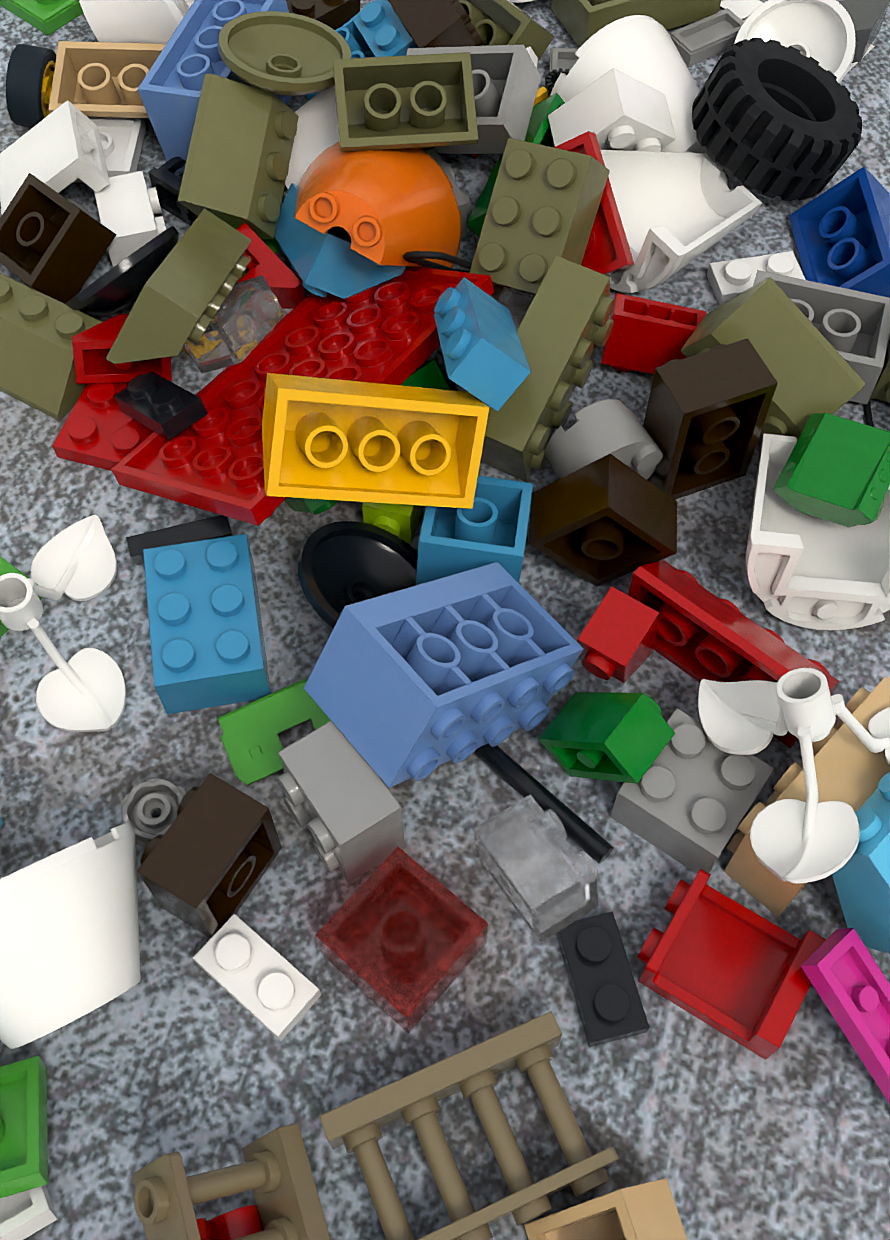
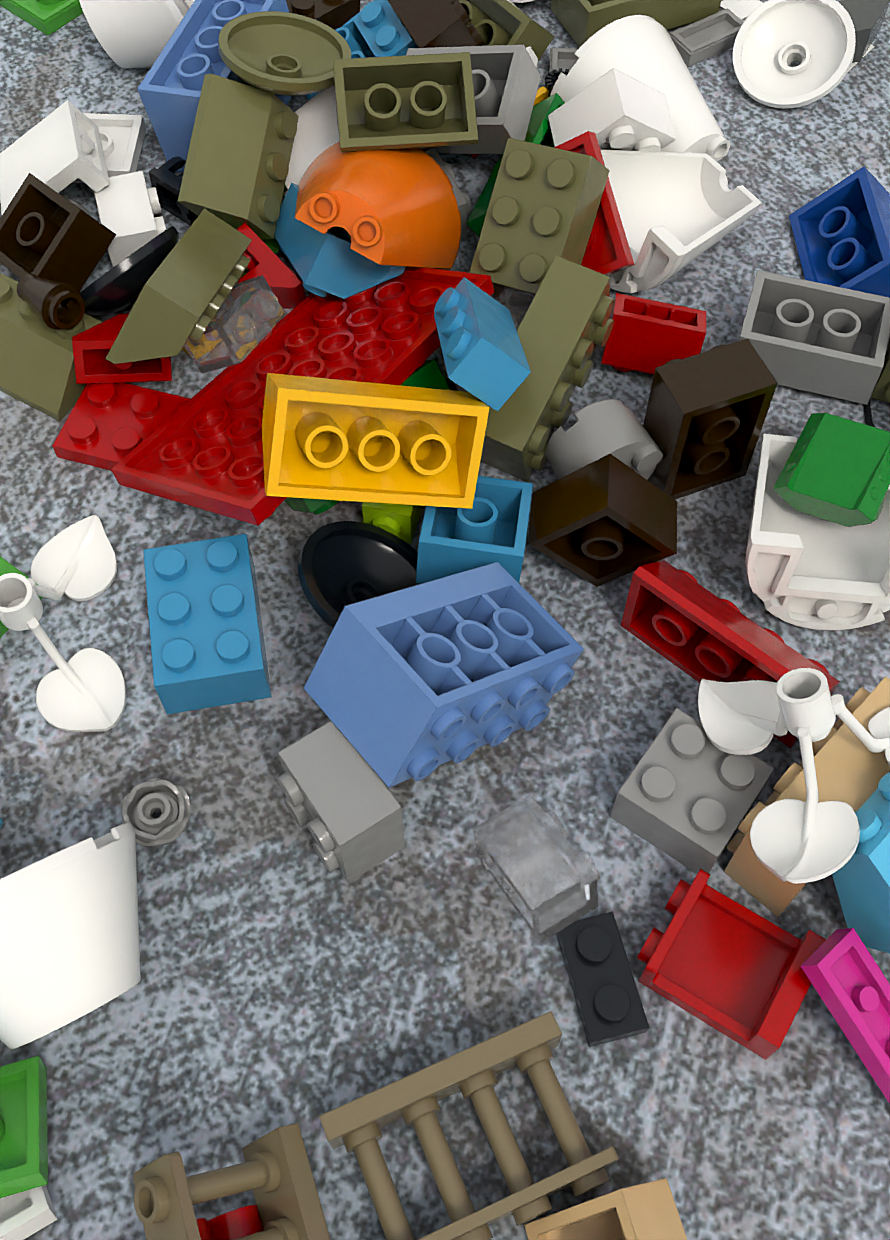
black wheel [6,44,57,128] -> none
tan slope [48,41,166,118] -> none
black plate [114,371,208,440] -> none
black plate [126,515,233,565] -> none
dark brown brick [137,773,282,939] -> none
white plate [193,914,321,1041] -> none
bright green piece [217,678,331,786] -> none
clear red brick [315,847,488,1034] -> none
black piece [403,251,472,273] -> none
black bar [476,743,614,864] -> none
green brick [538,692,675,784] -> none
red slope [577,586,659,683] -> none
olive slope [680,277,865,440] -> none
black tyre [692,38,862,201] -> none
white plate [707,251,805,306] -> none
none -> dark brown cone [17,274,85,330]

